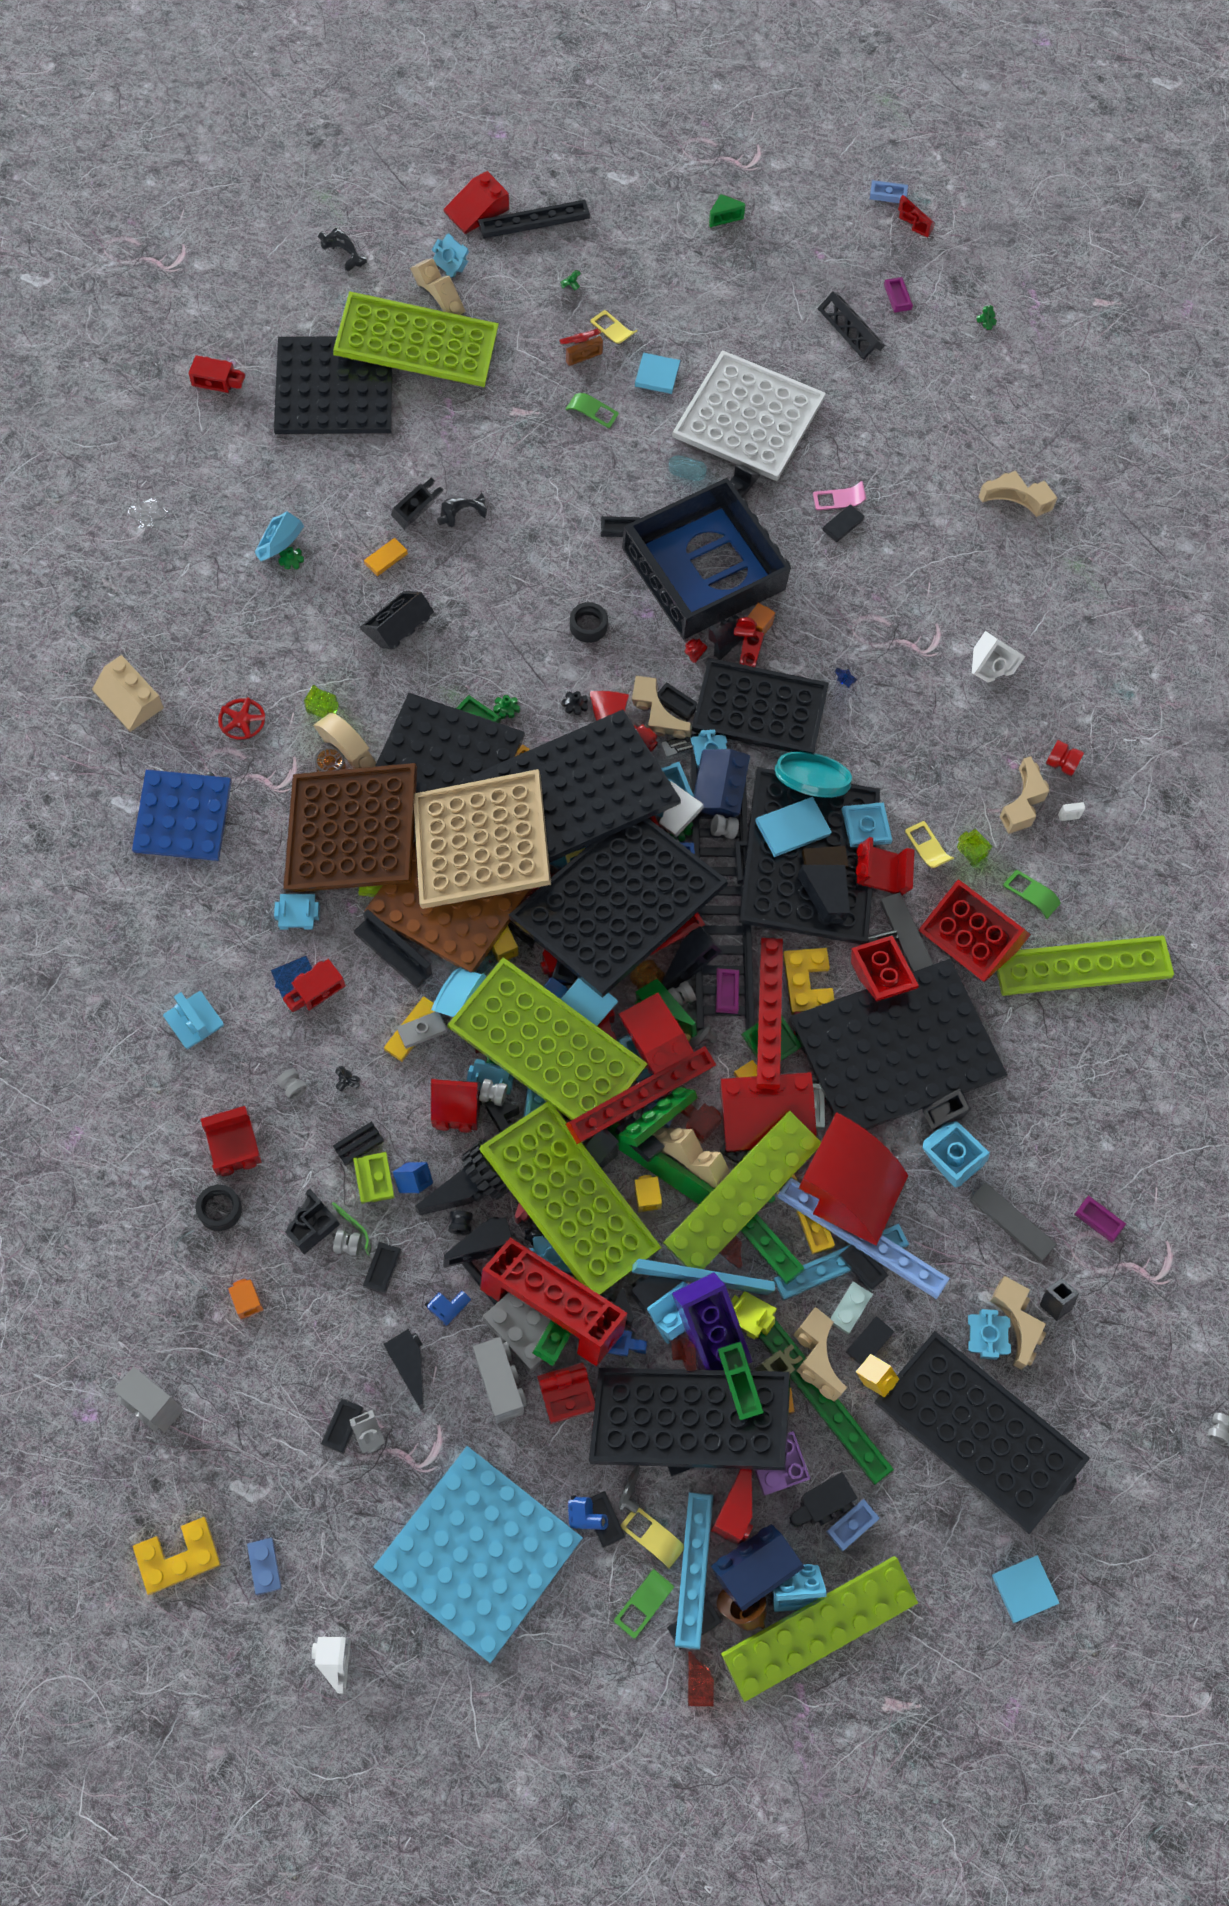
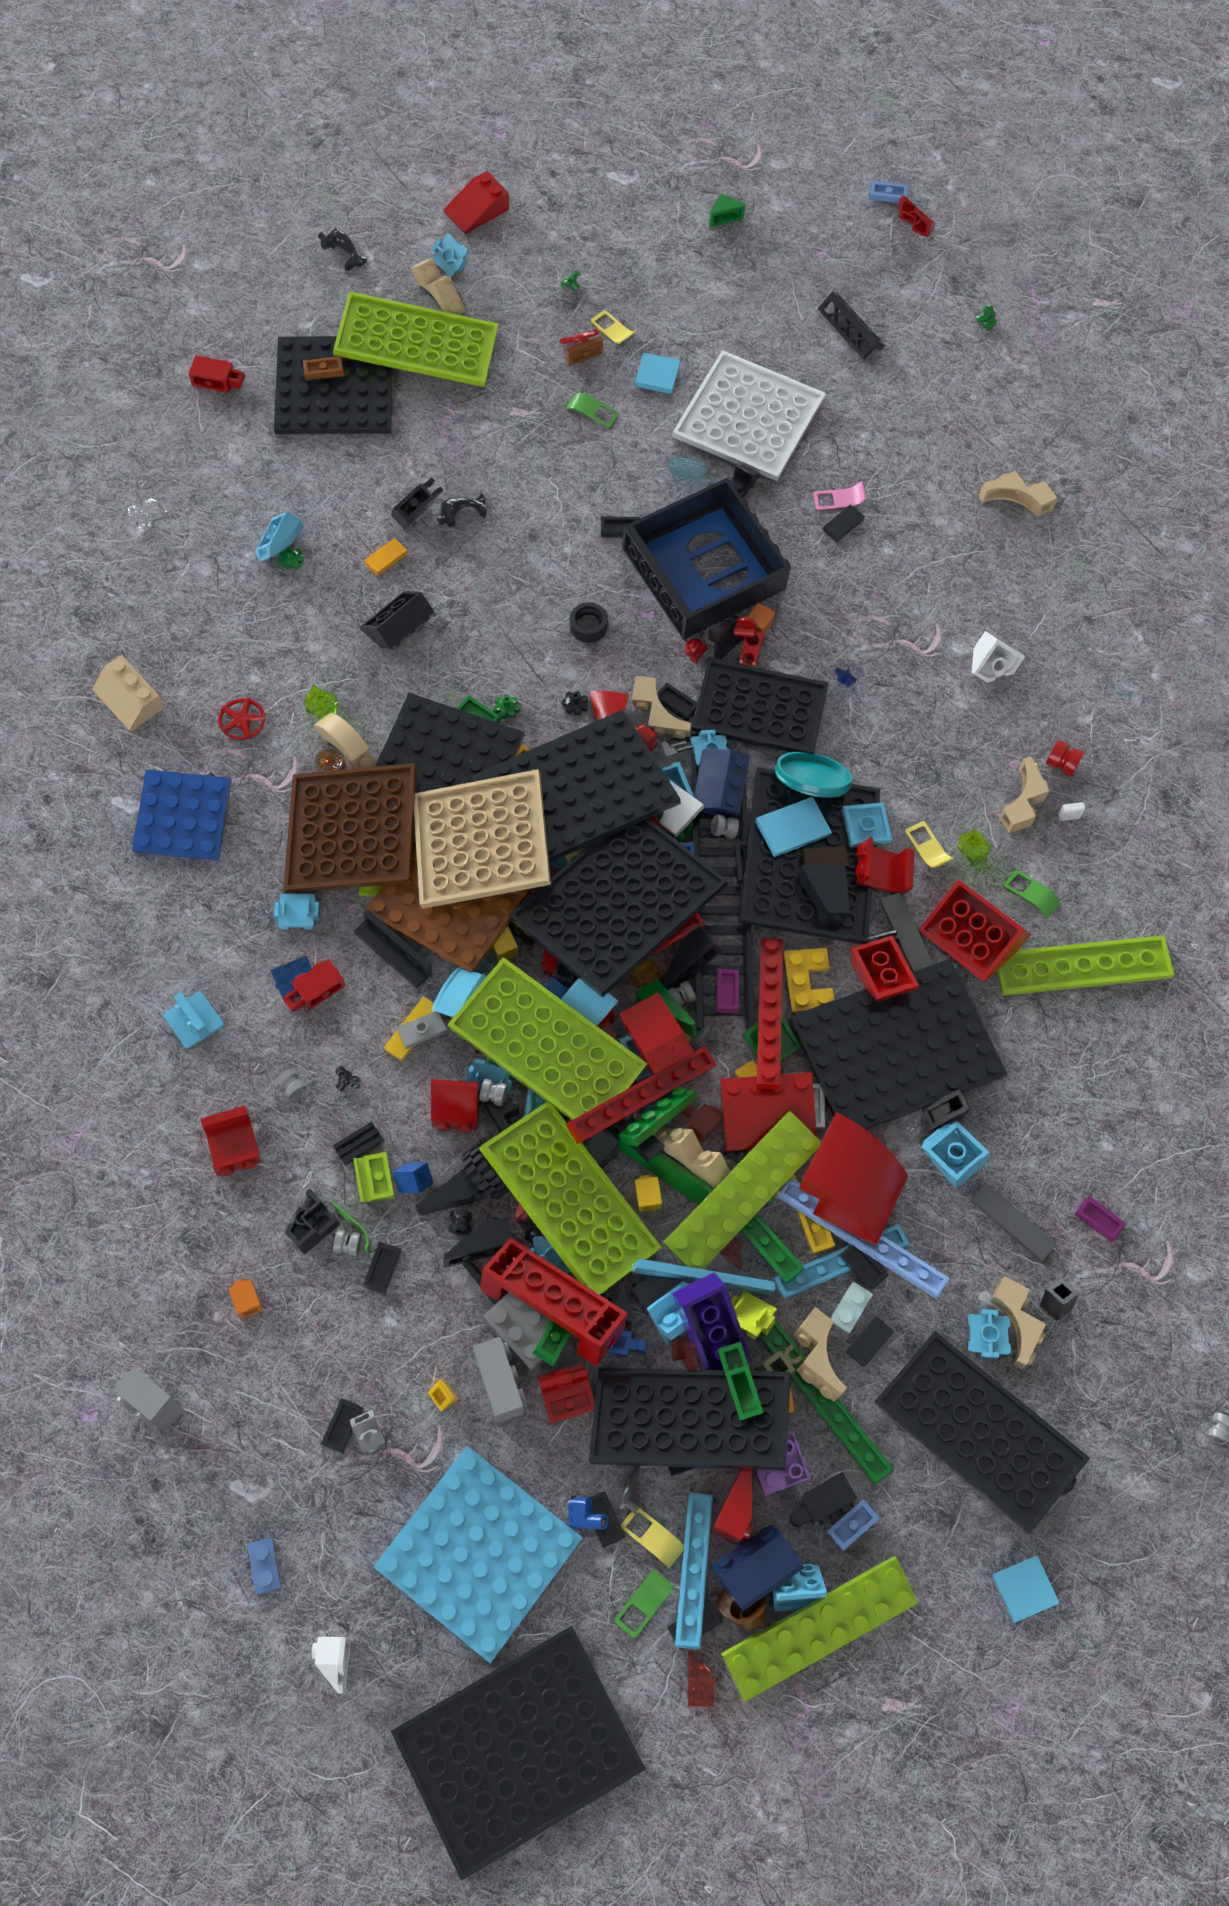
yellow plate [133,1517,221,1595] -> none
black tyre [195,1184,242,1231] -> none
black slope [383,1329,425,1410] -> none
blue piece [425,1290,471,1326] -> none
black plate [479,200,590,239] -> none
yellow brick [856,1354,899,1397] -> none
magenta tile [884,277,913,313] -> none
none -> dark orange plate [303,356,344,380]
none -> black plate [391,1626,646,1881]
none -> yellow slope [427,1379,459,1412]

